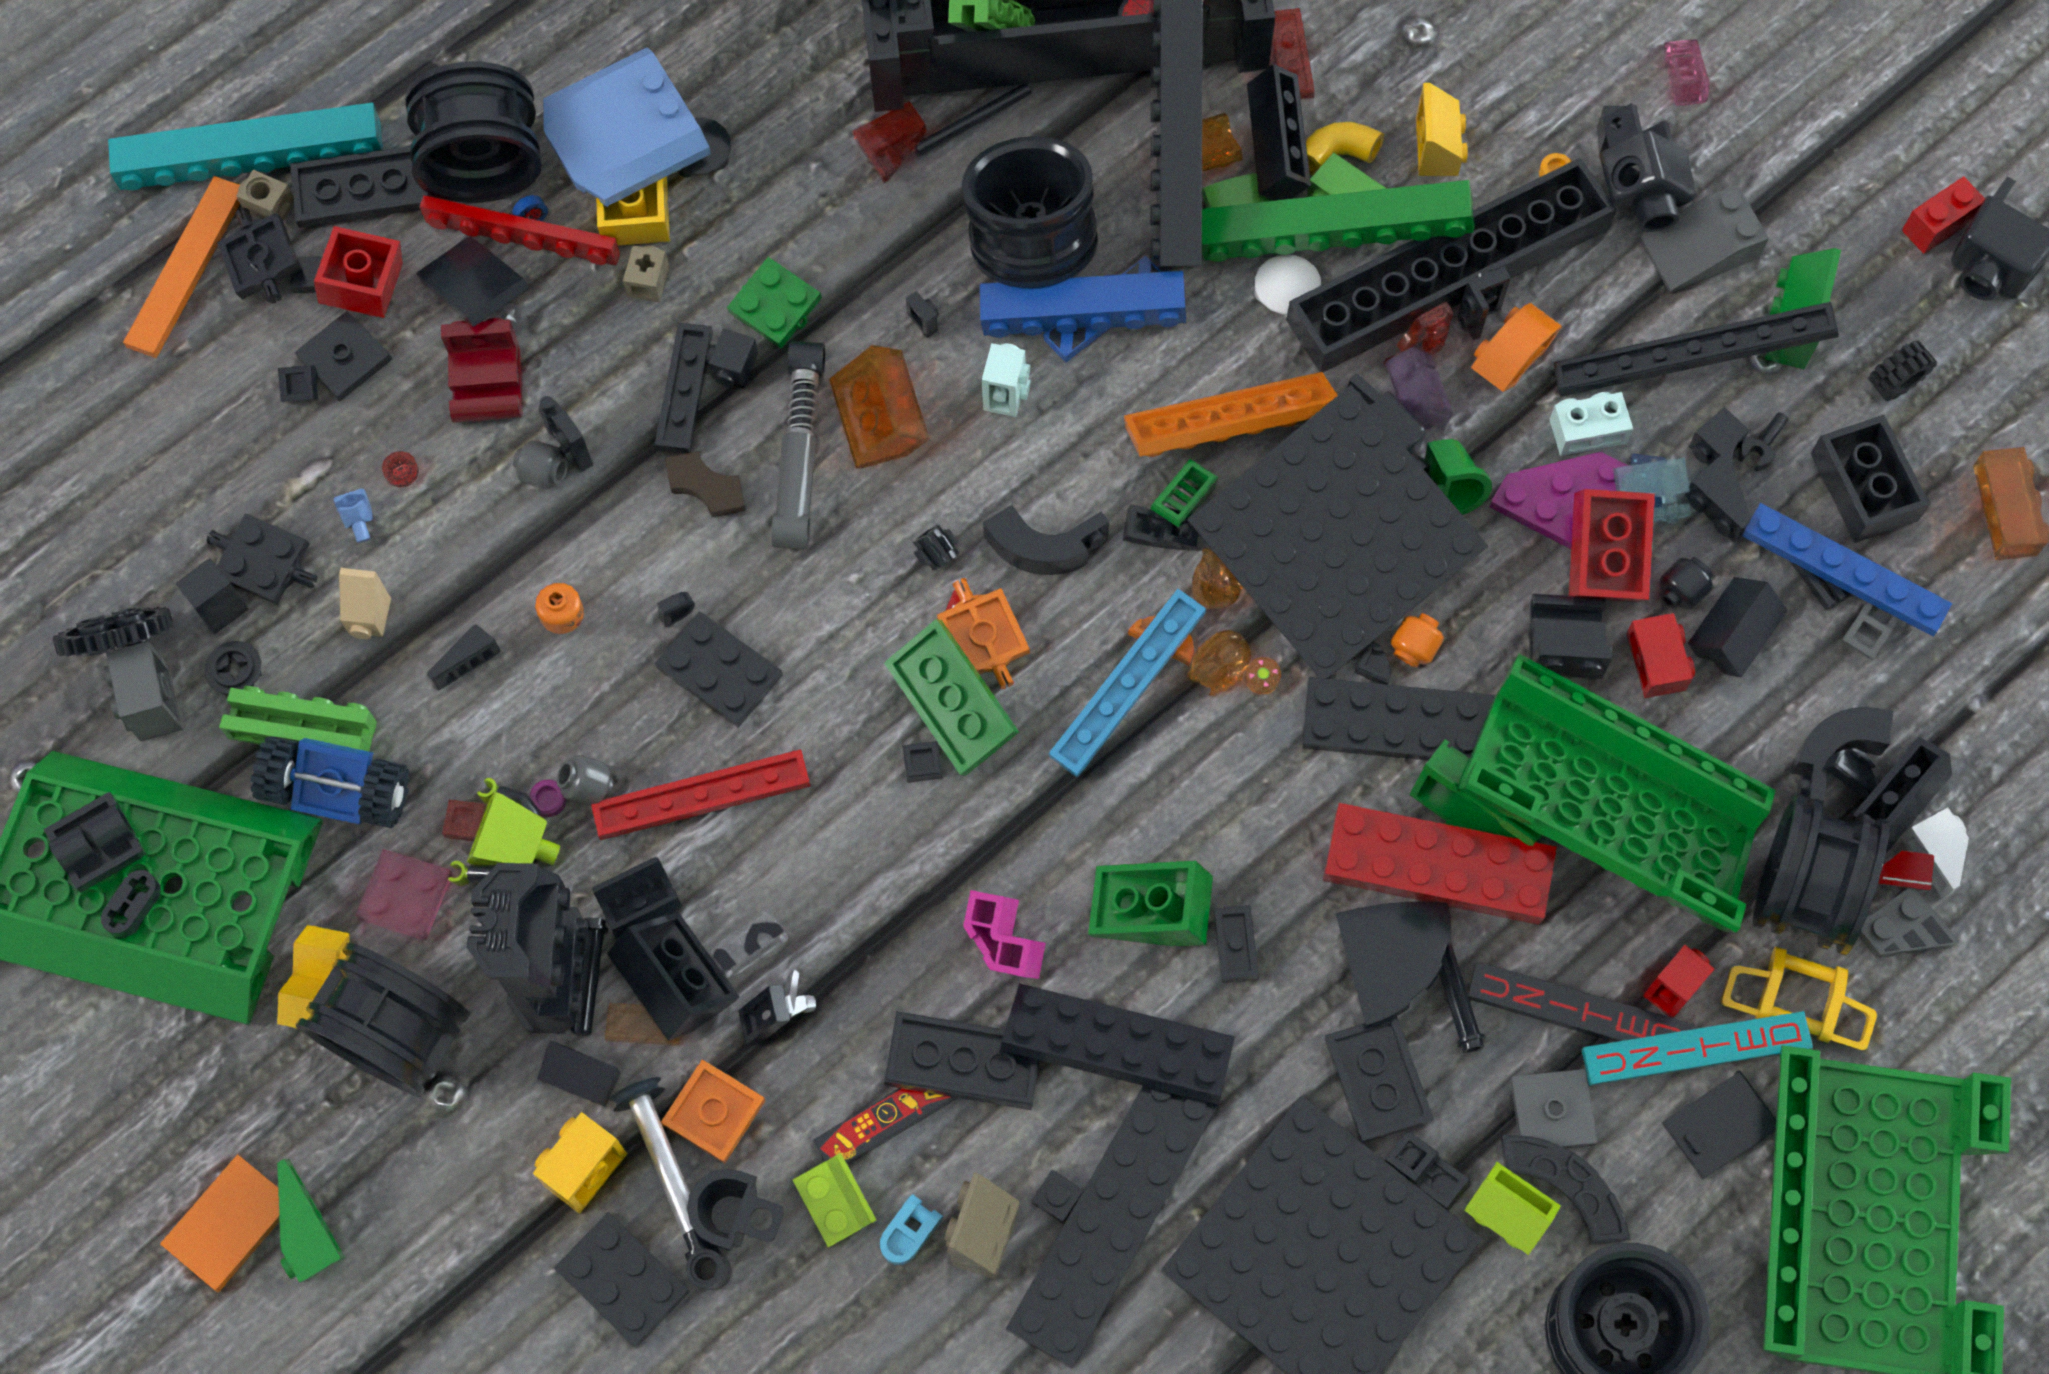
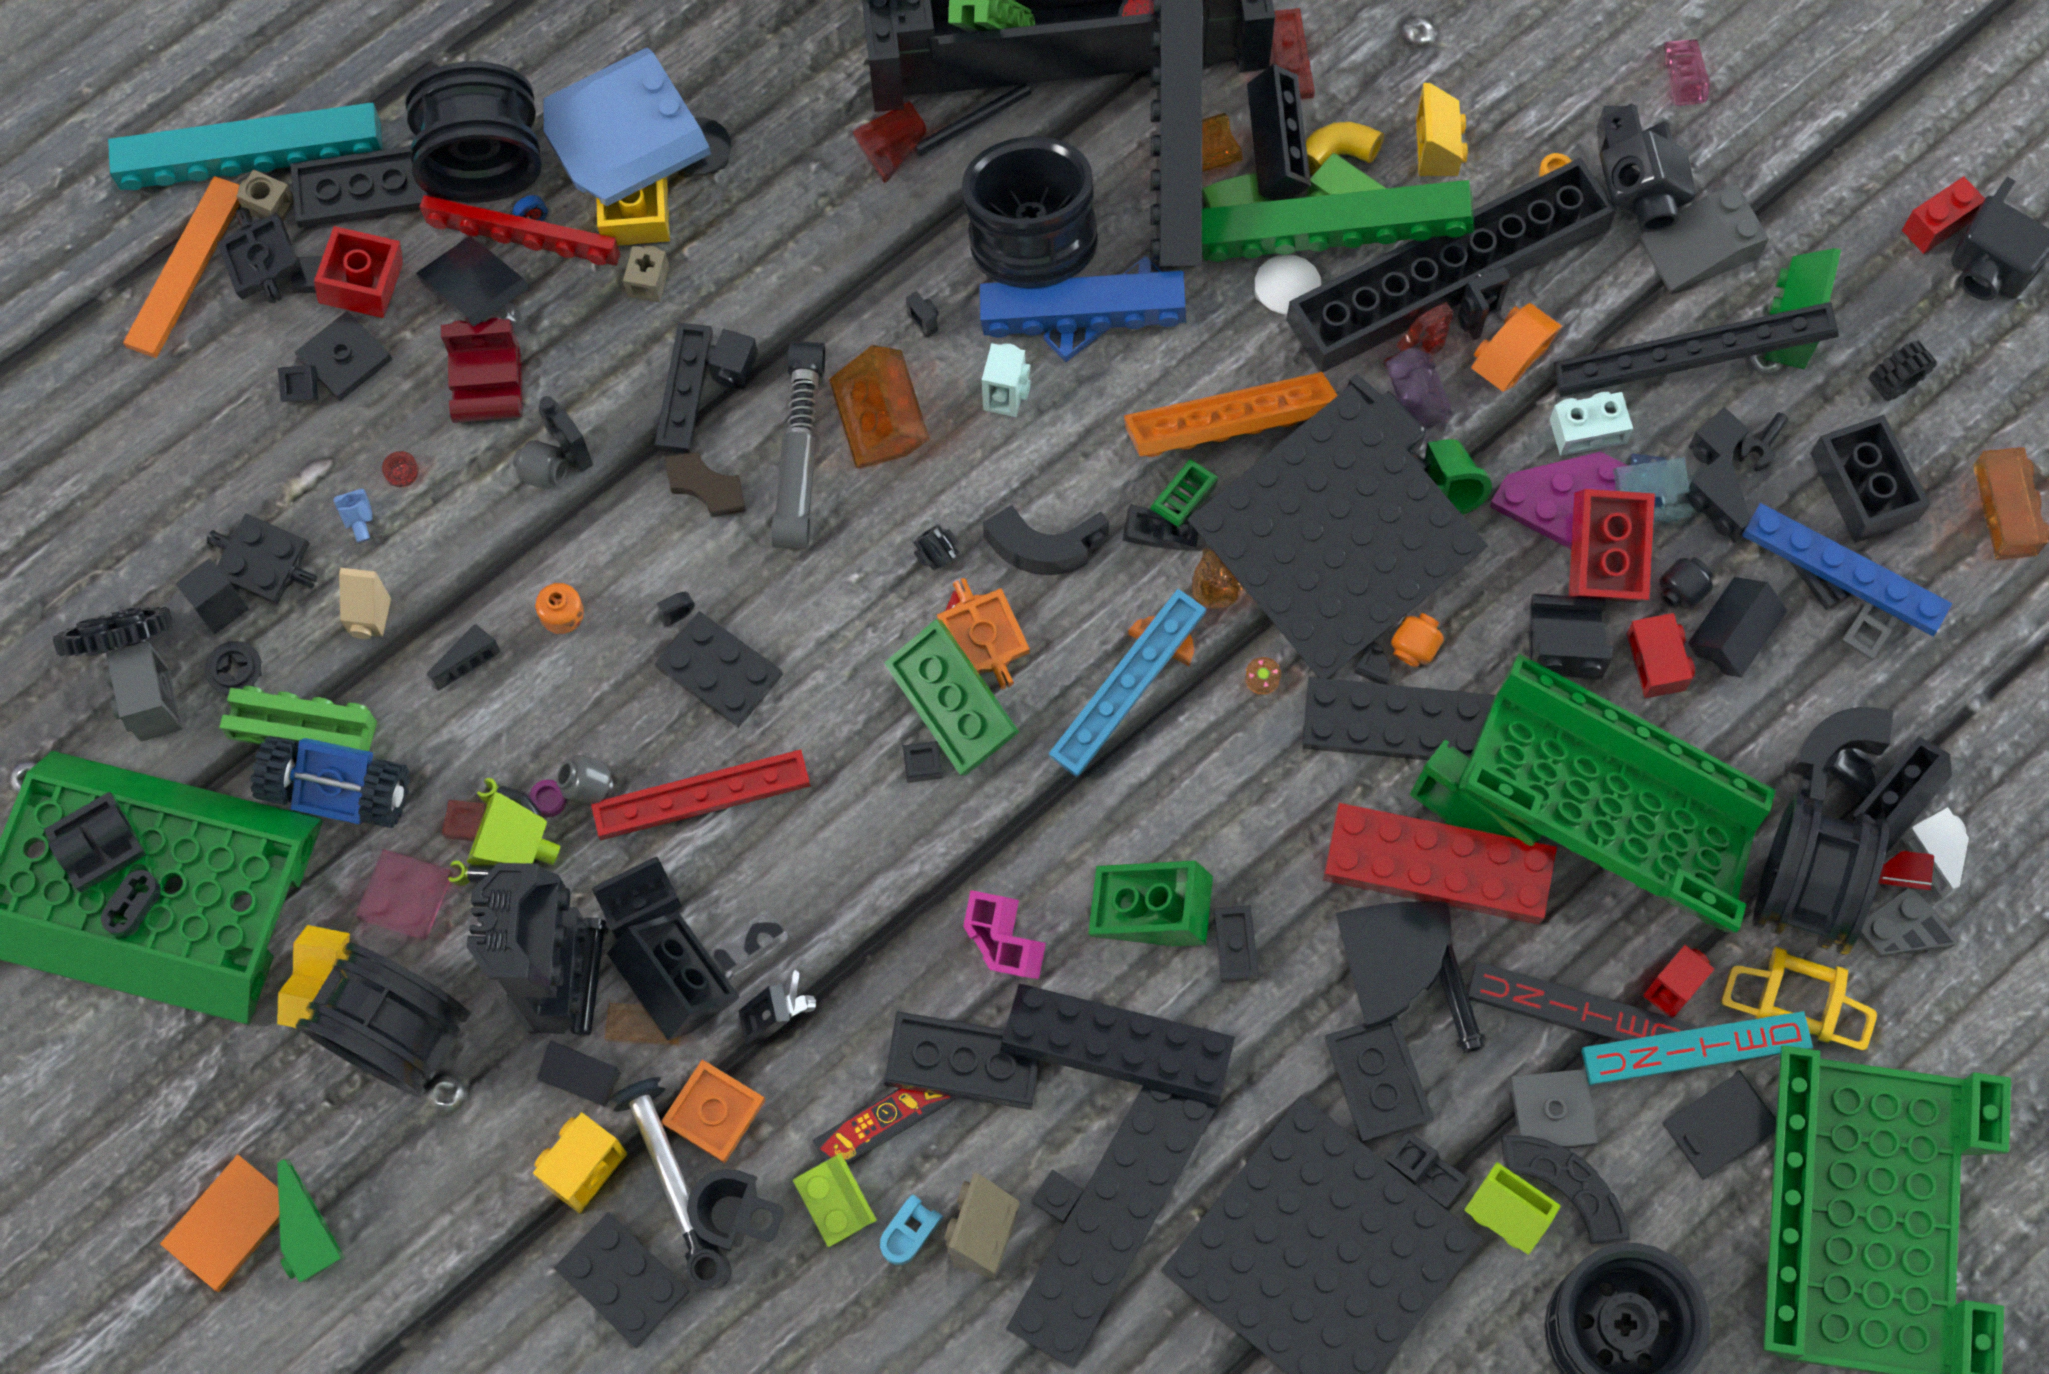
green plate [726,257,822,349] -> none
clear orange hat [1186,629,1251,696] -> none

